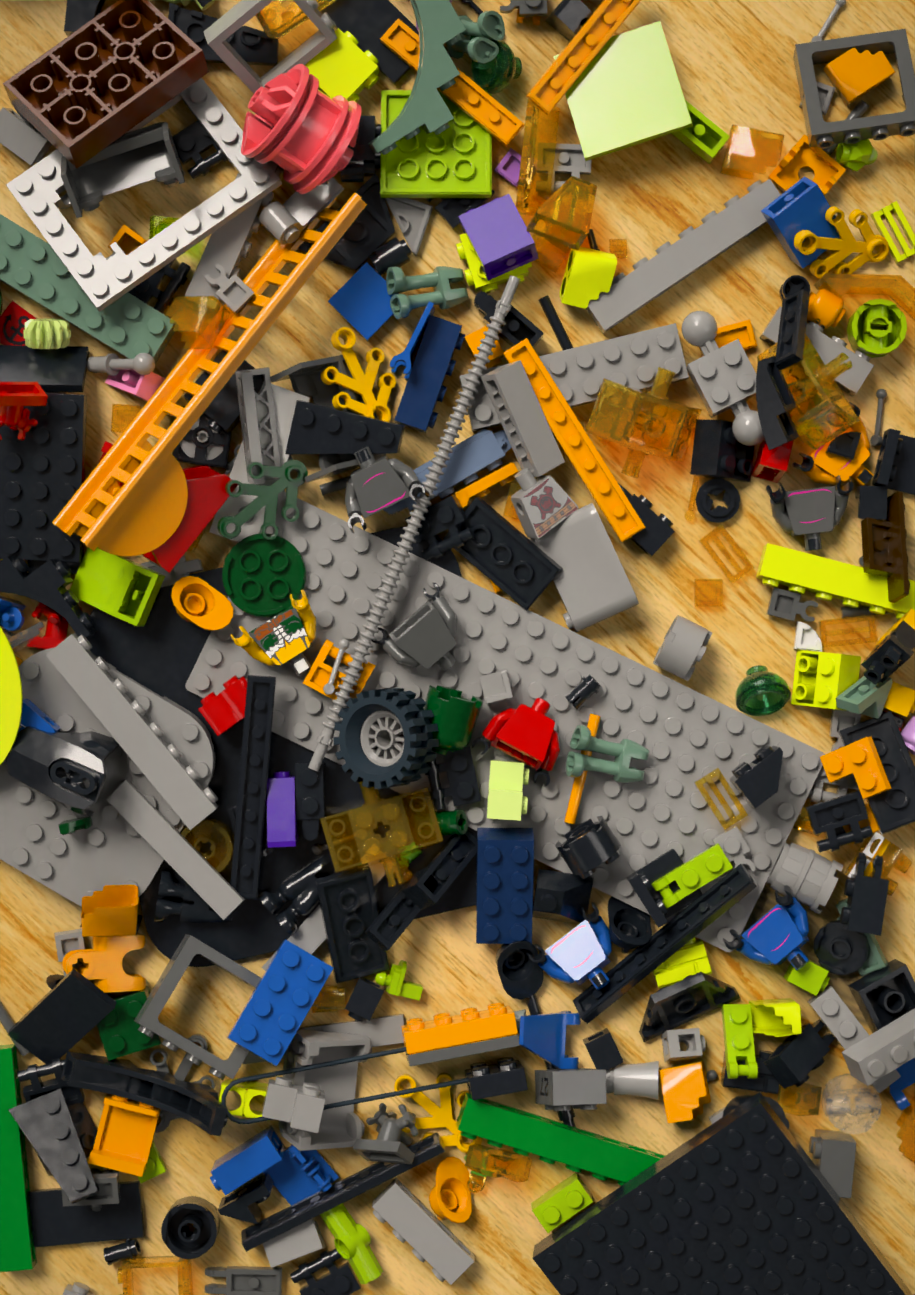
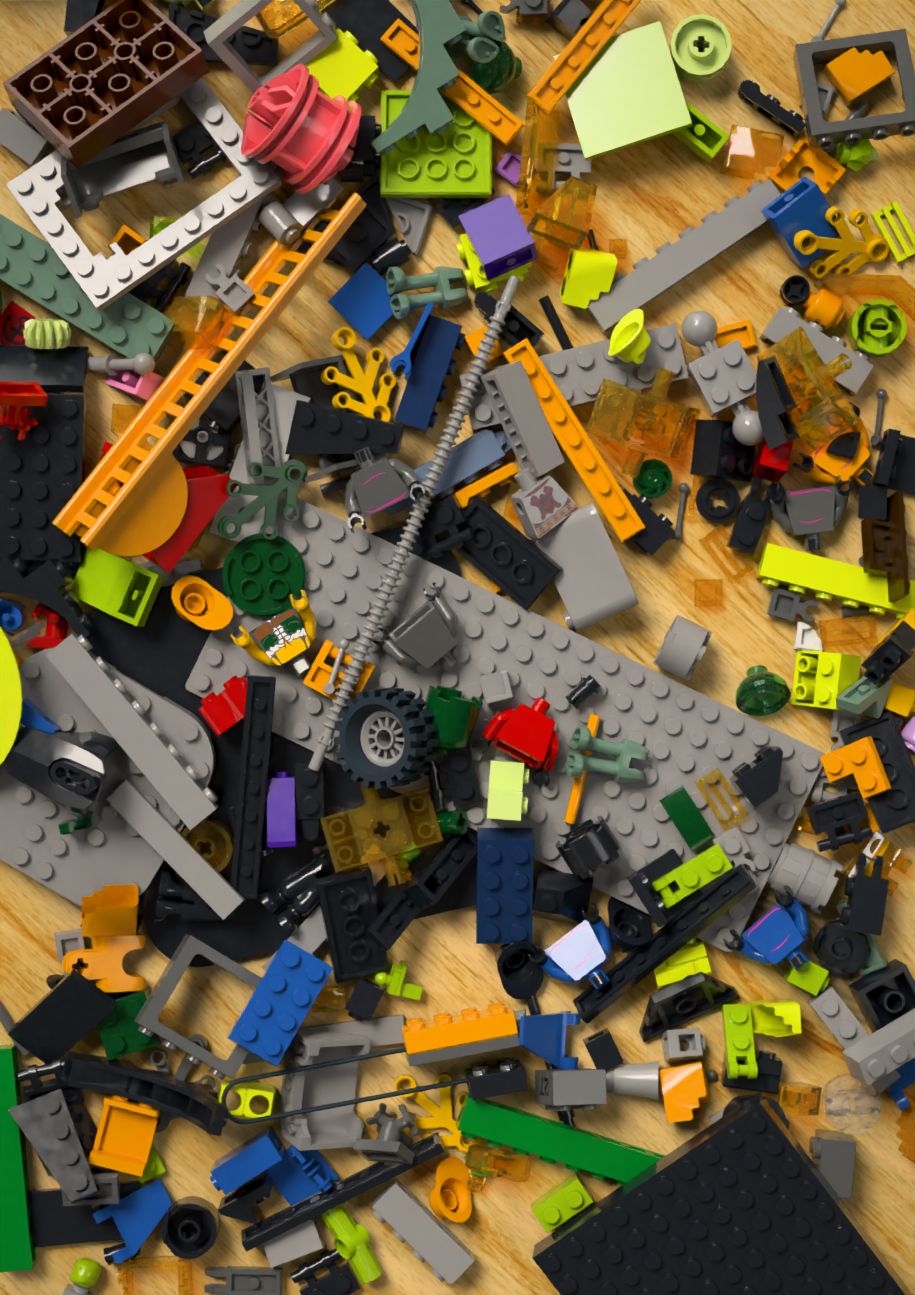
light grey brick [262,1076,326,1133] -> none
black hinge [763,1020,835,1089] -> none
black tile [775,289,810,370] -> none
none -> lime piece [69,1258,101,1288]
none -> blue flag [93,1179,172,1265]
none -> neon yellow piece [608,309,651,364]
none -> dark green wheel [632,459,672,499]
none -> dark green slope [659,786,715,851]
none -> yellowish green wheel [669,14,732,84]
none -> dark grey hinge [674,483,689,540]
none -> black hinge [726,476,778,557]
none -> black hinge [738,79,806,138]

